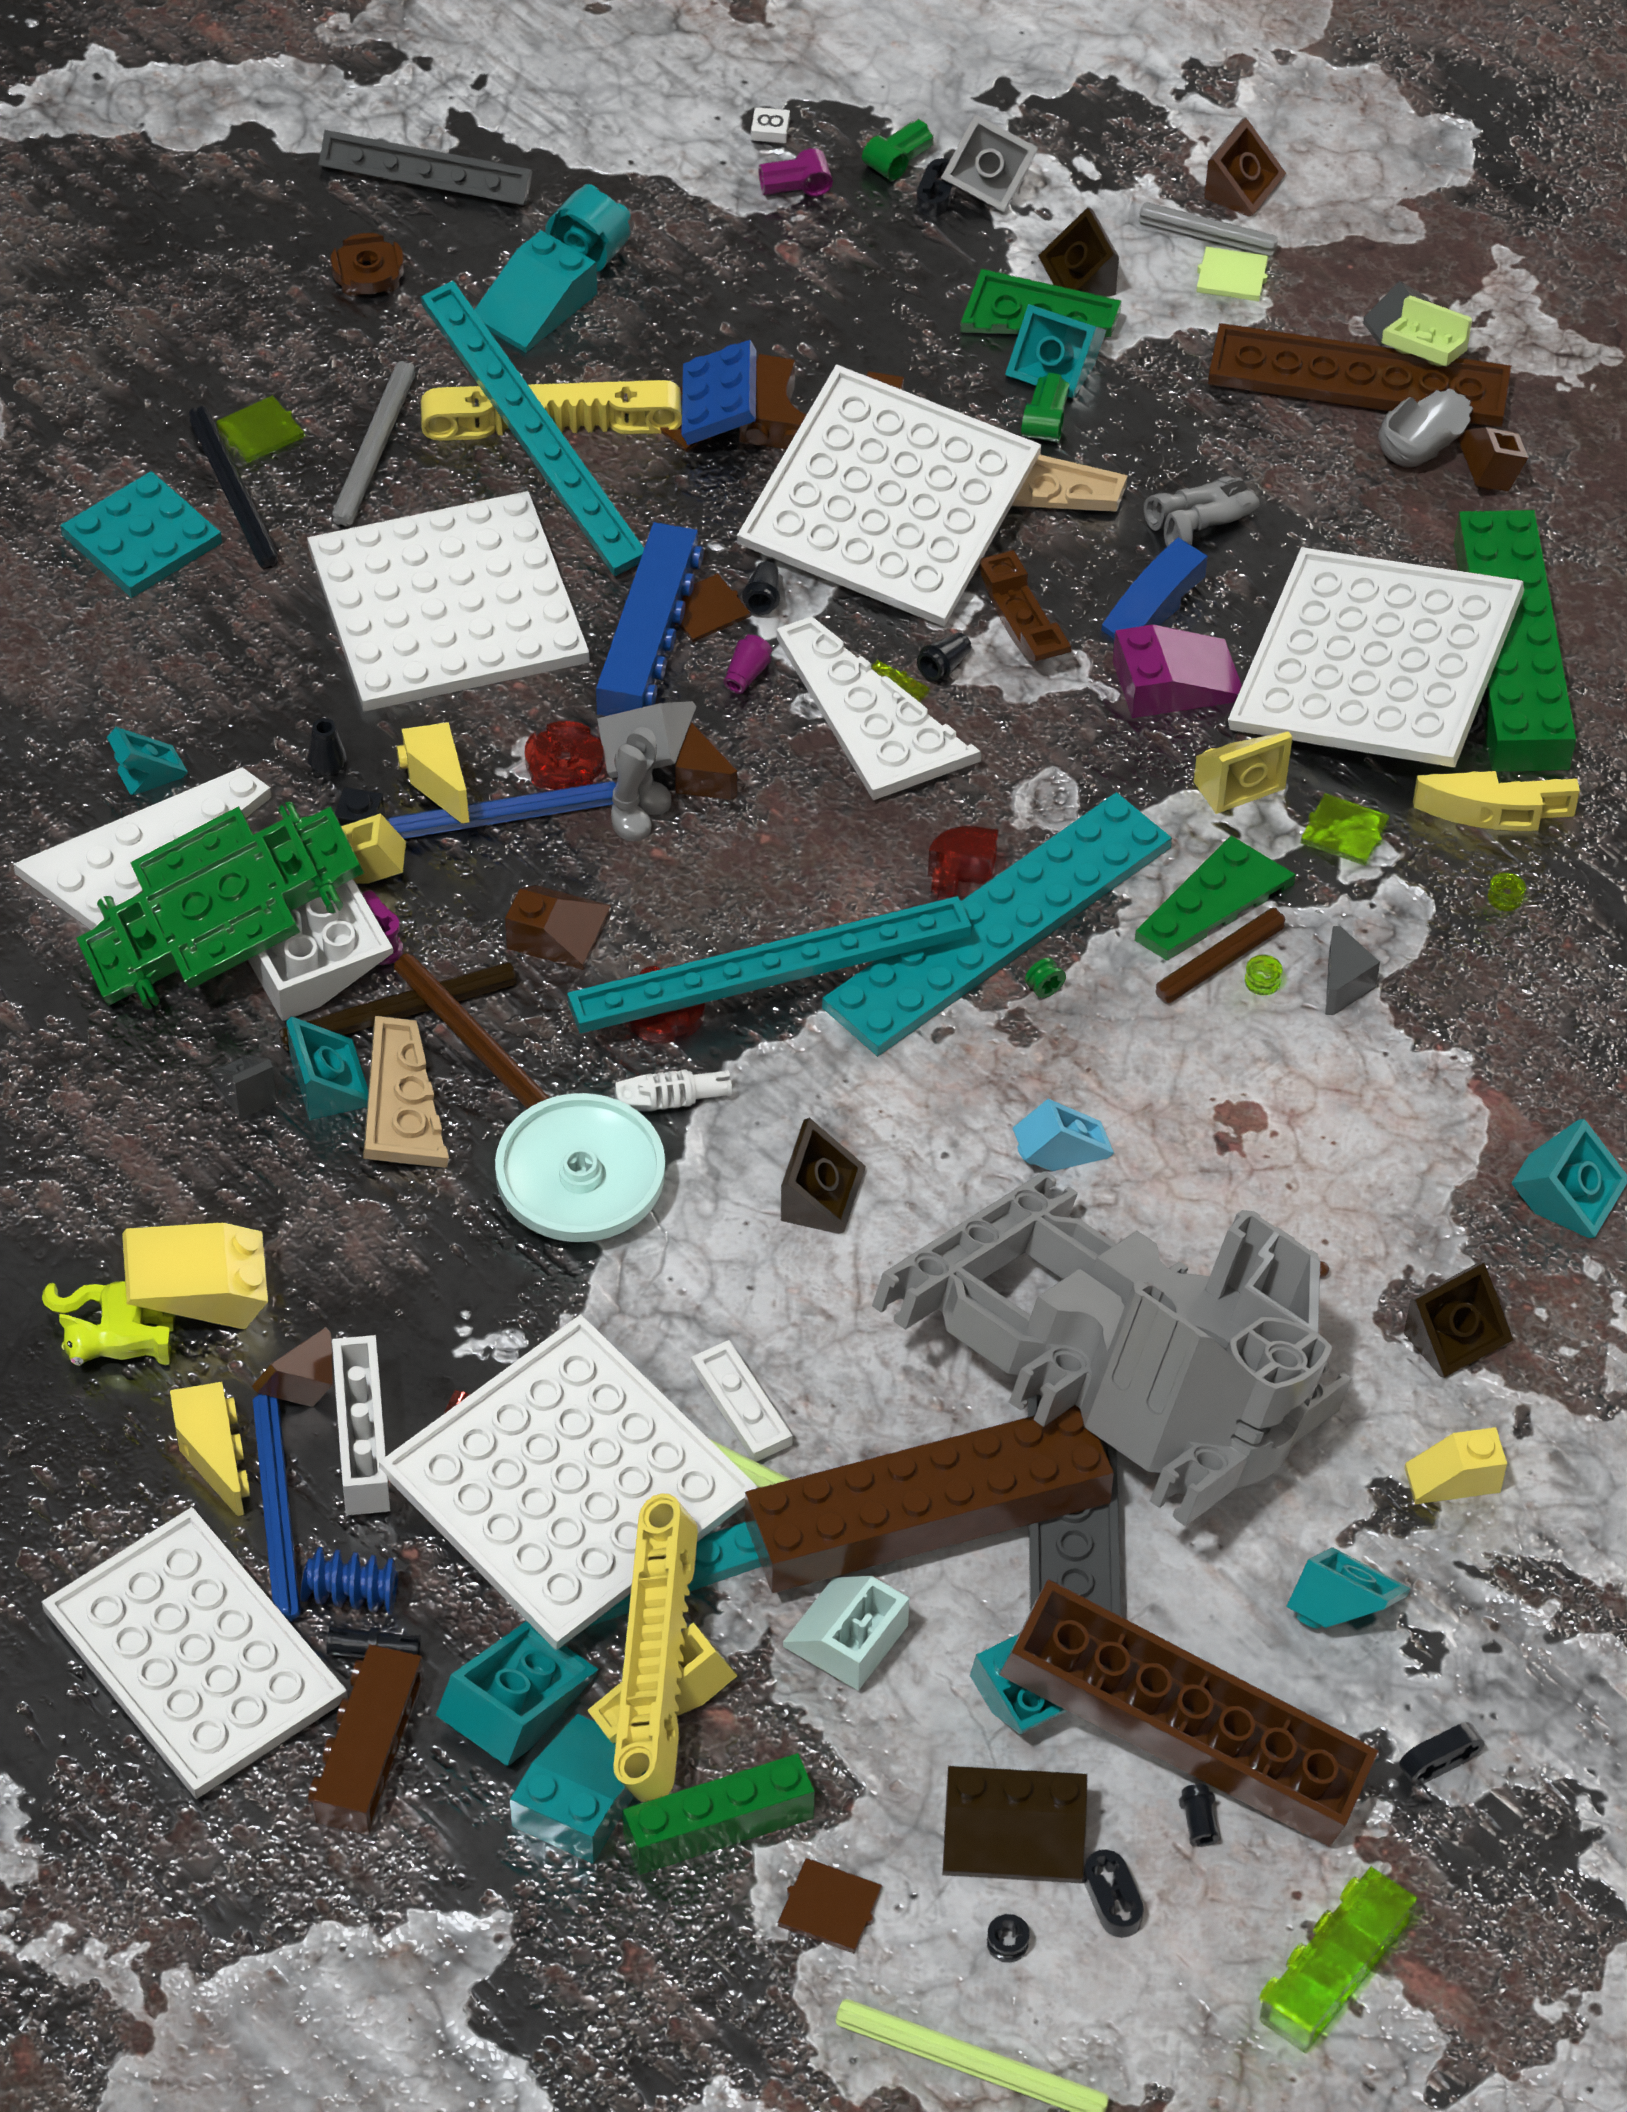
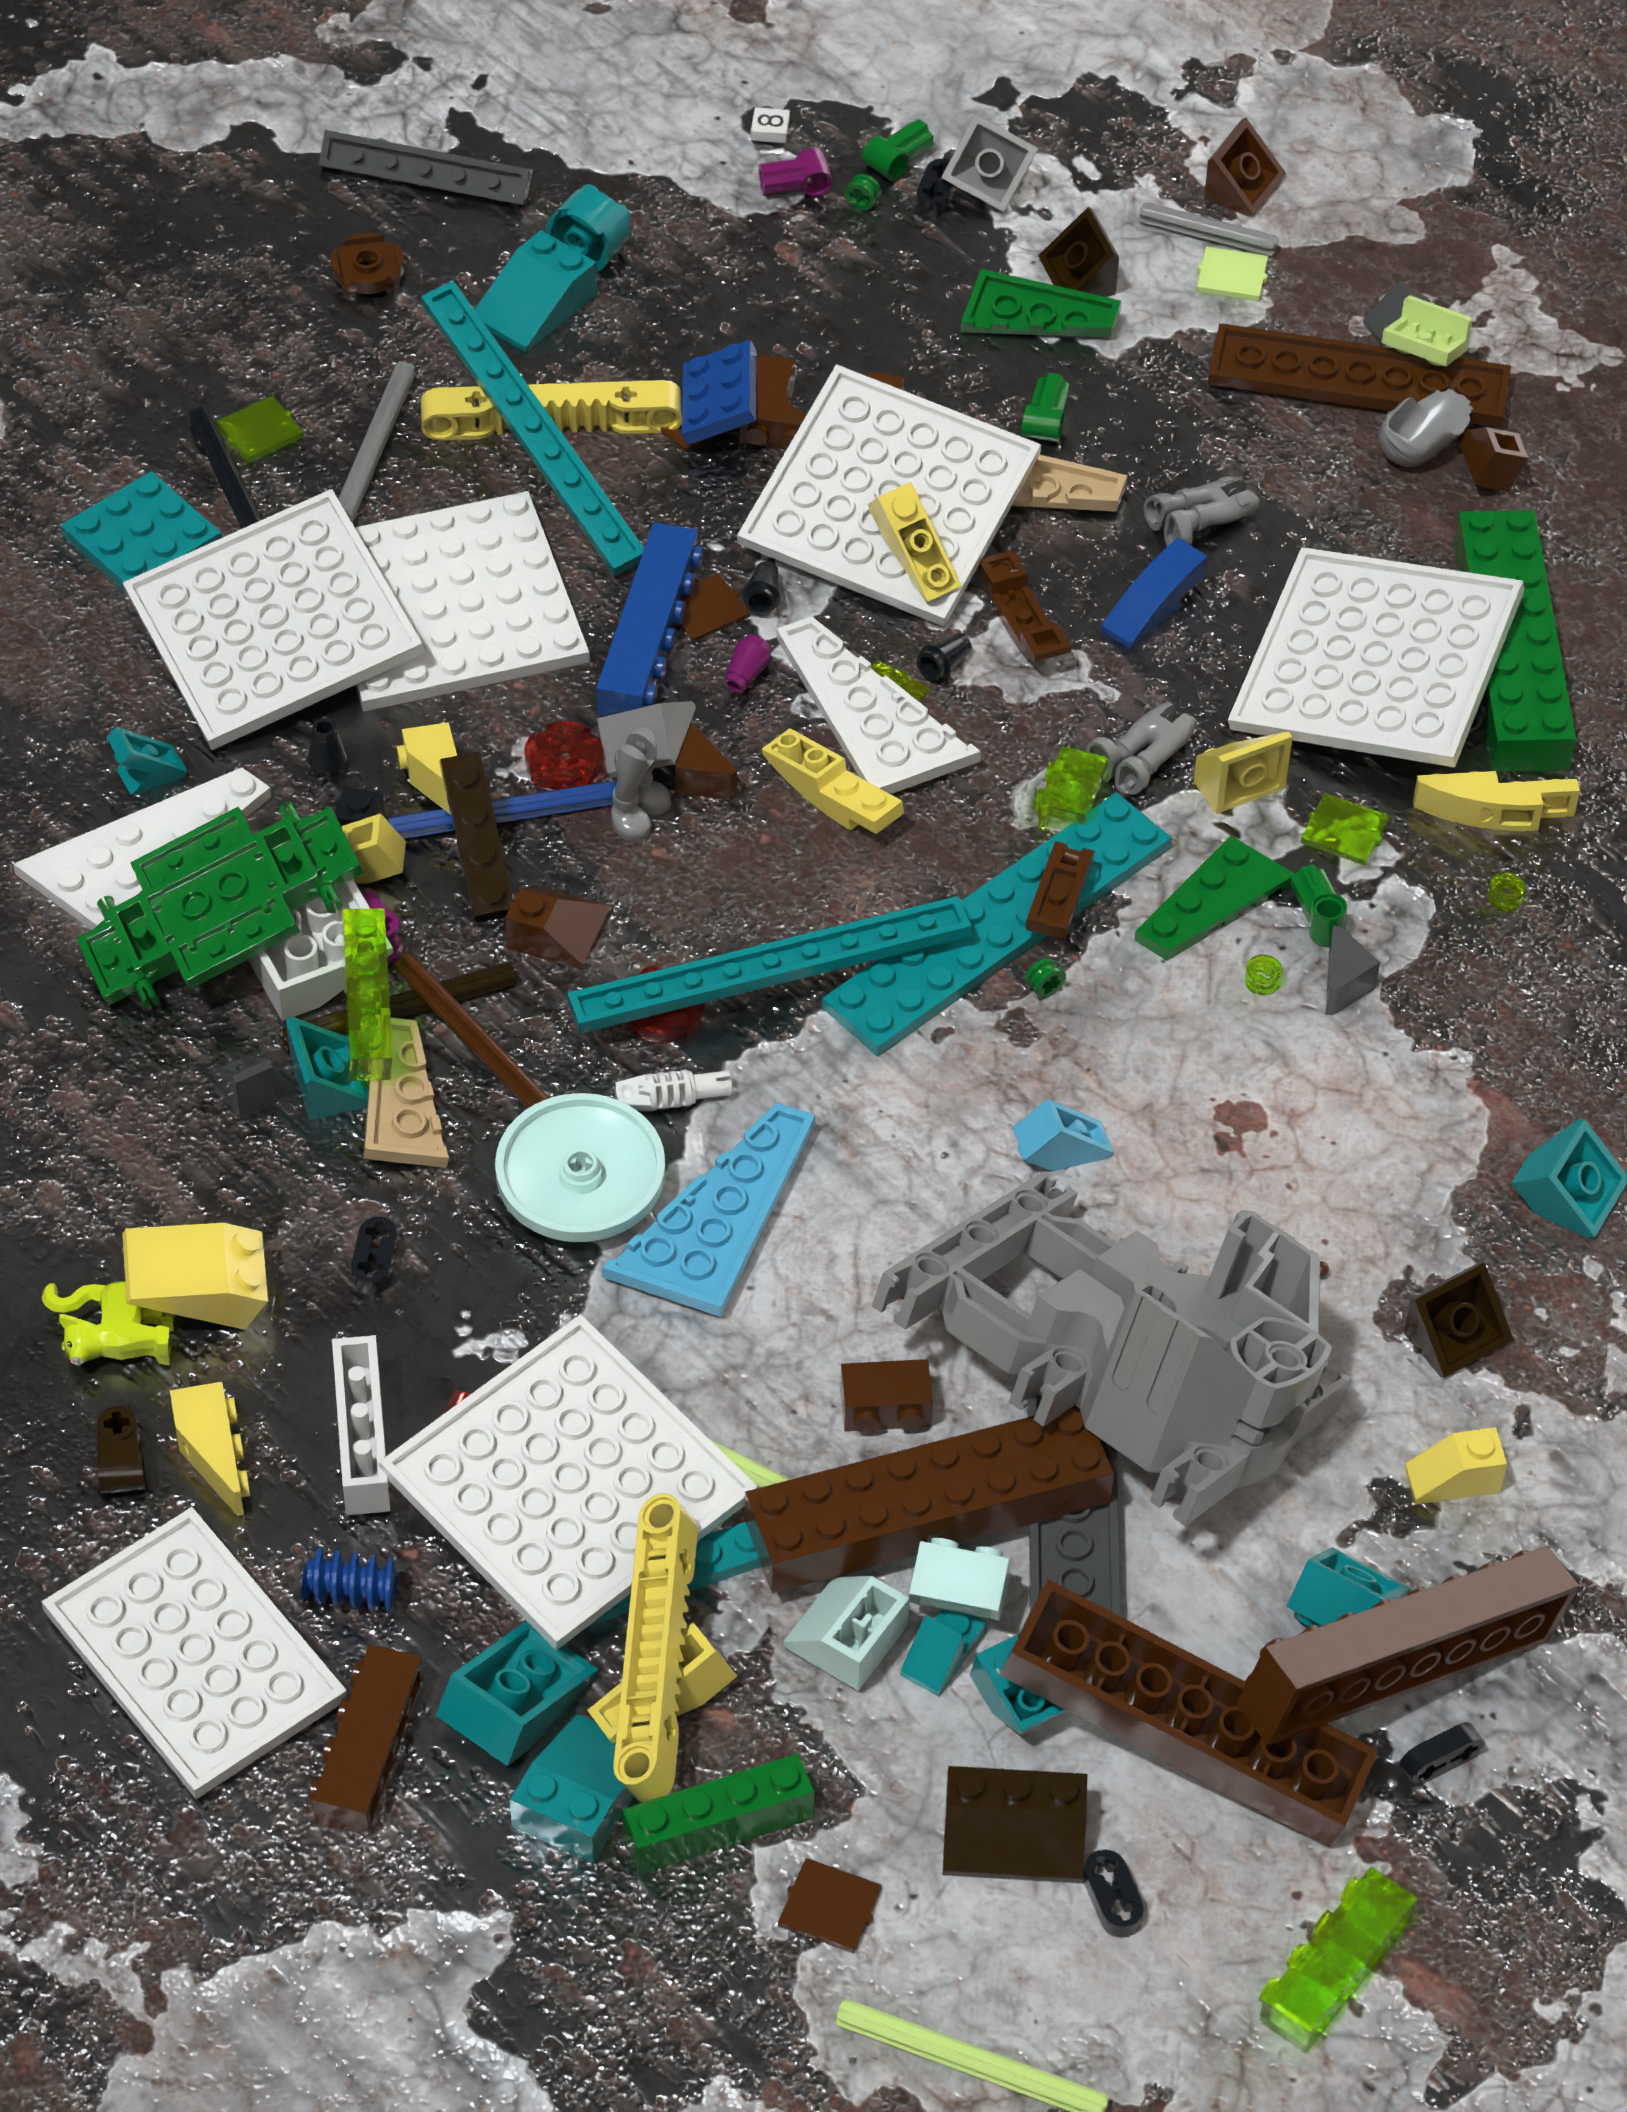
reddish brown slope [251,1327,333,1407] -> none
blue axle [253,1393,301,1623] -> none
black pin [326,1626,421,1659] -> none
white plate [691,1340,793,1462] -> none
dark brown slope [781,1118,866,1234] -> none
clear red brick [928,826,999,901] -> none
black bush [987,1914,1030,1963] -> none
teal slope [1005,304,1106,398] -> none
magenta slope [1112,625,1242,718] -> none
reddish brown axle [1155,908,1286,1004] -> none
black pin [1178,1784,1219,1847] -> none
none -> dark brown piece [97,1406,146,1494]
none -> white plate [123,489,425,750]
none -> clear neon green brick [341,908,392,1081]
none -> black beam [351,1217,398,1295]
none -> dark brown plate [439,751,513,918]
none -> medium azure wing [601,1102,815,1317]
none -> light yellow slope [762,728,904,834]
none -> reddish brown brick [840,1359,933,1433]
none -> green bush [845,174,881,210]
none -> light yellow slope [867,482,961,602]
none -> teal slope [900,1609,986,1697]
none -> light aqua slope [909,1538,1011,1621]
none -> reddish brown plate [1026,841,1095,939]
none -> clear neon green bracket [1033,746,1108,829]
none -> light grey piece [1086,701,1198,795]
none -> reddish brown brick [1237,1546,1579,1746]
none -> green piece [1290,864,1348,947]

